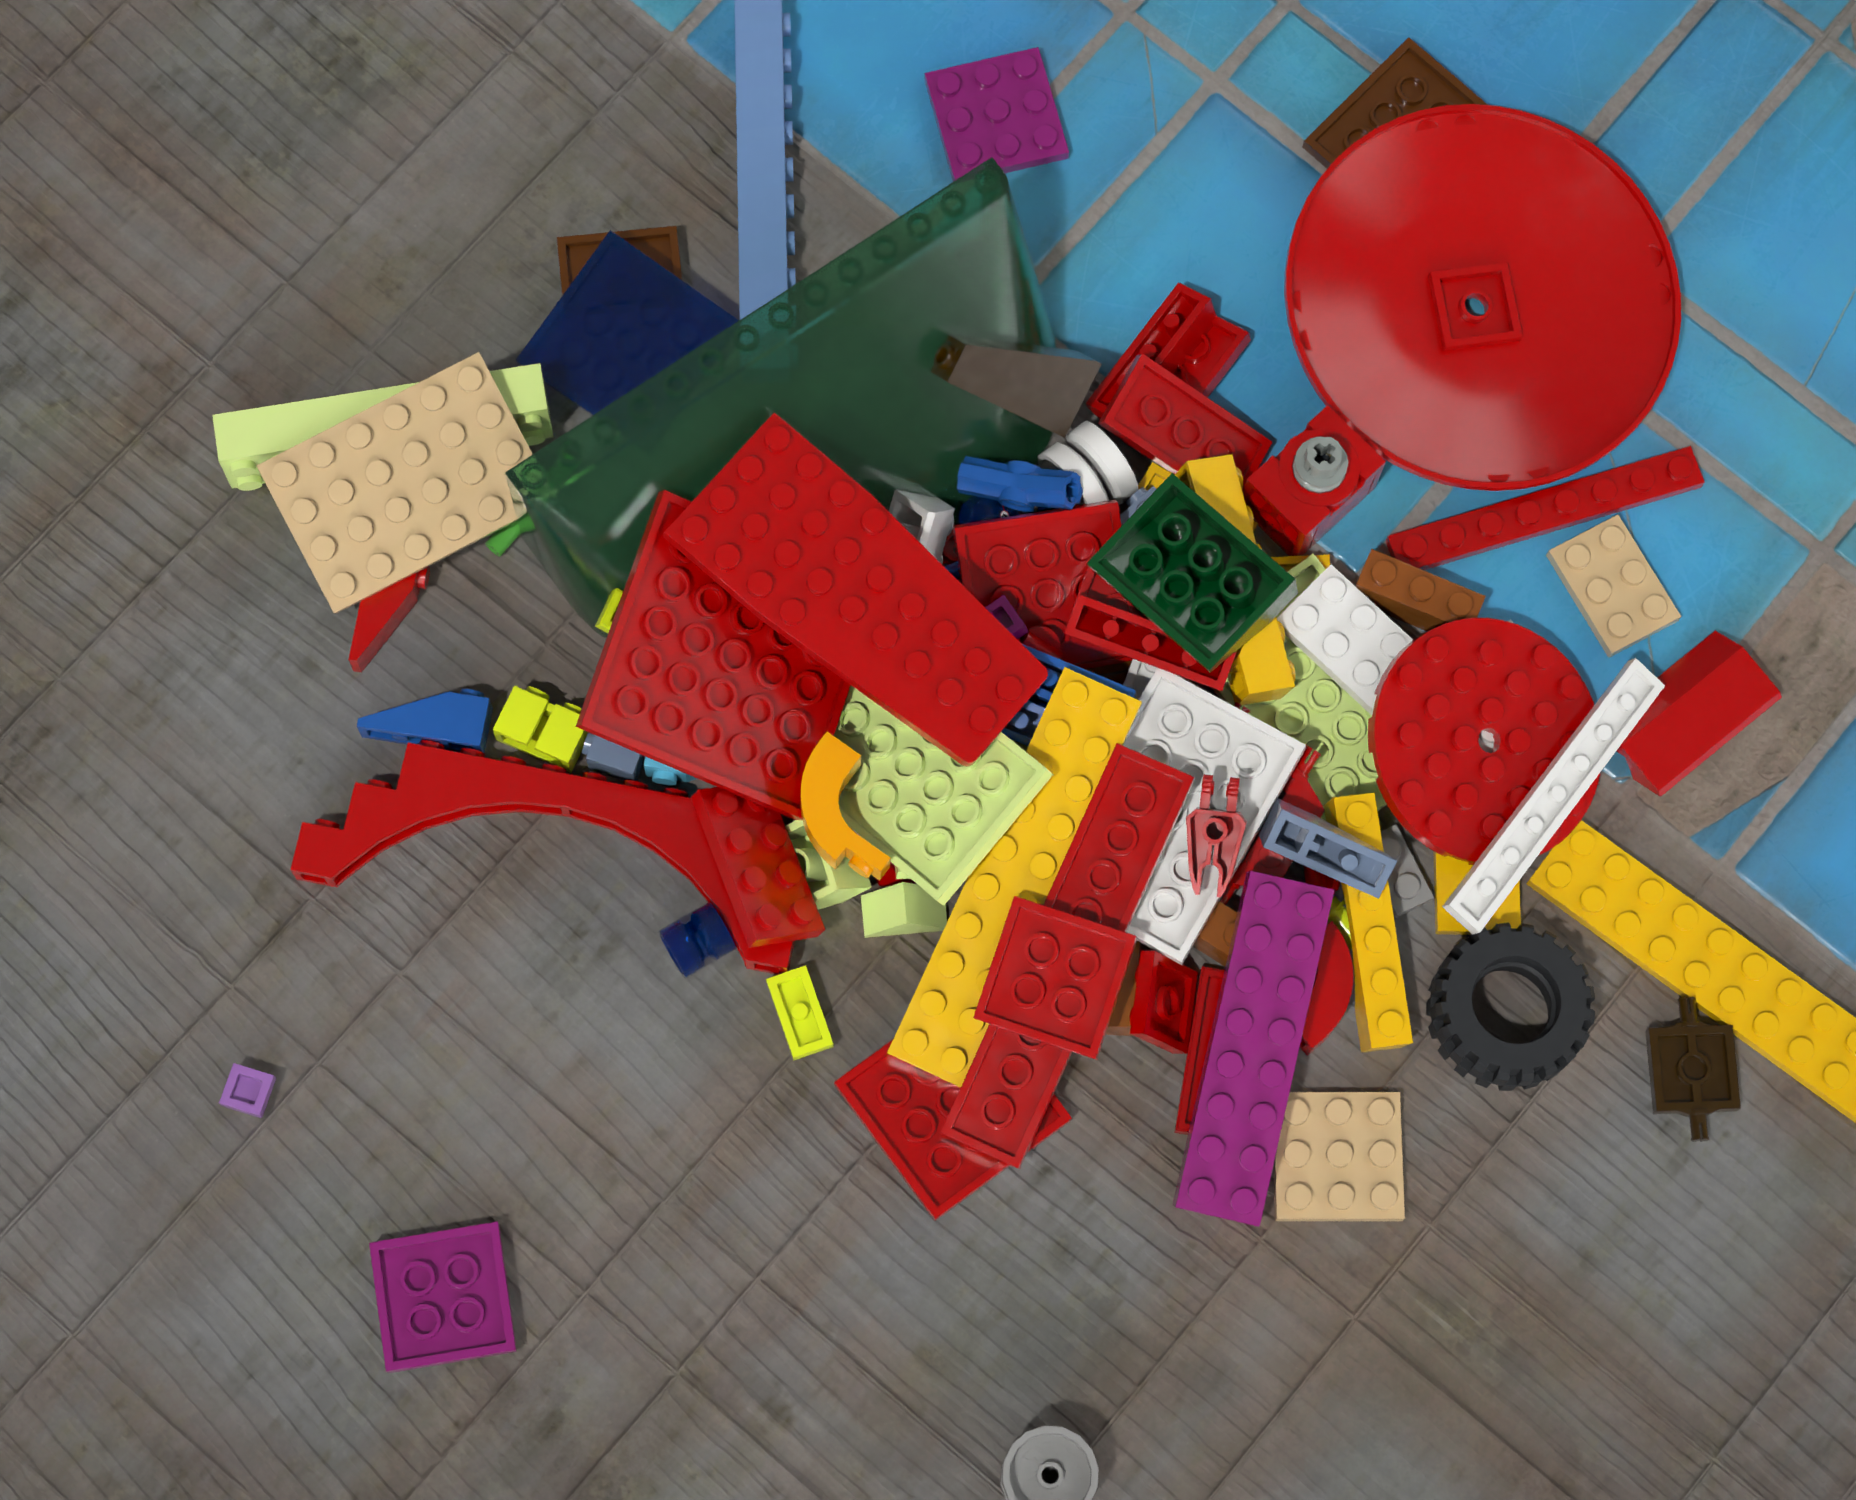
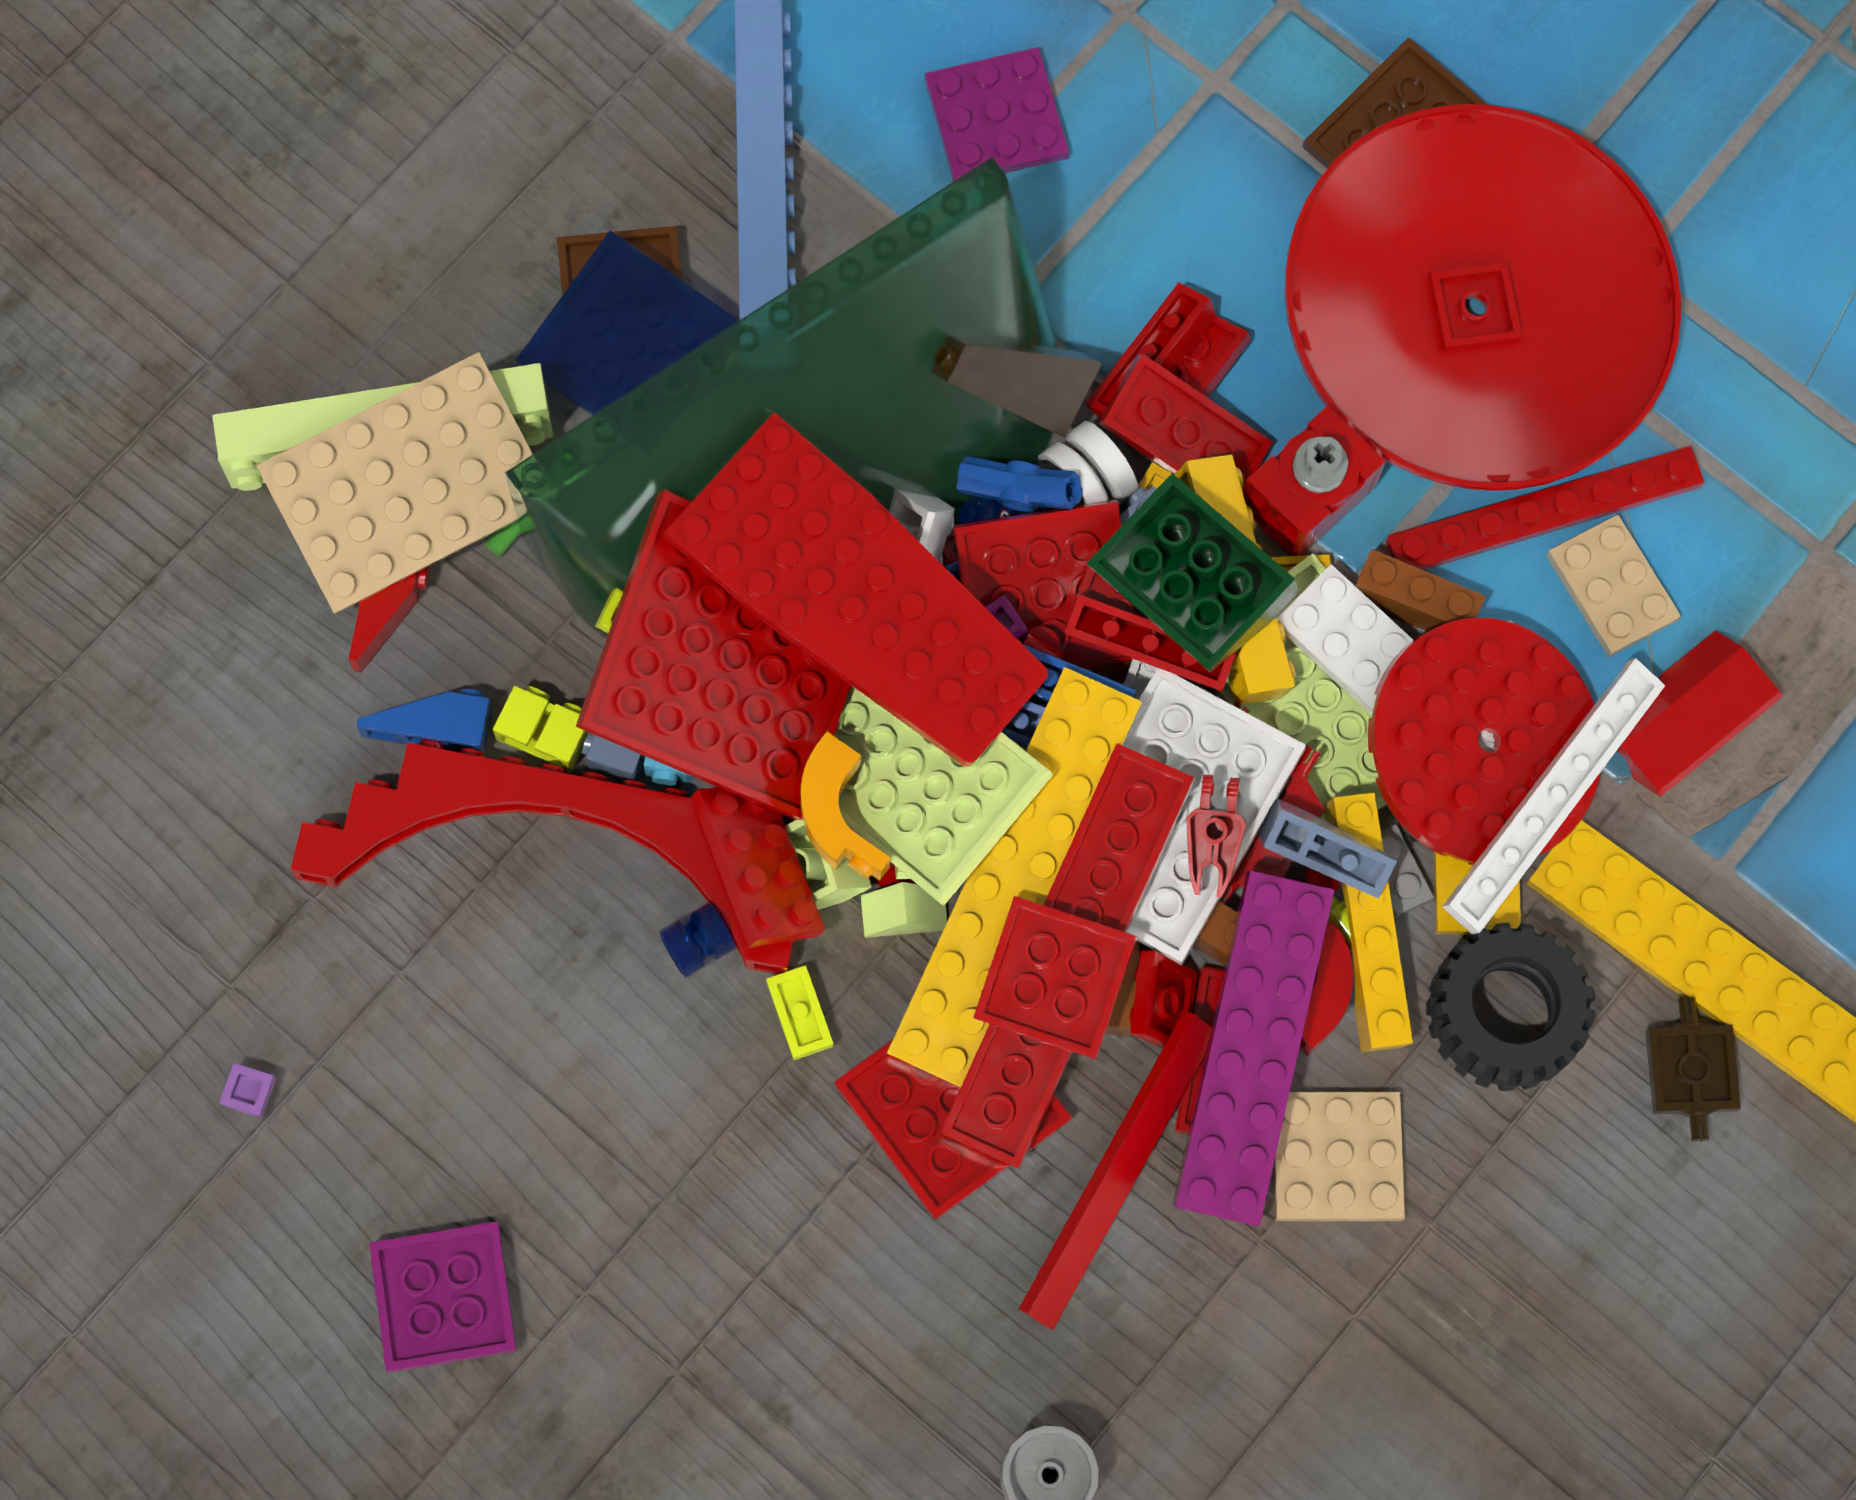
none -> red tile [1018,1010,1212,1331]

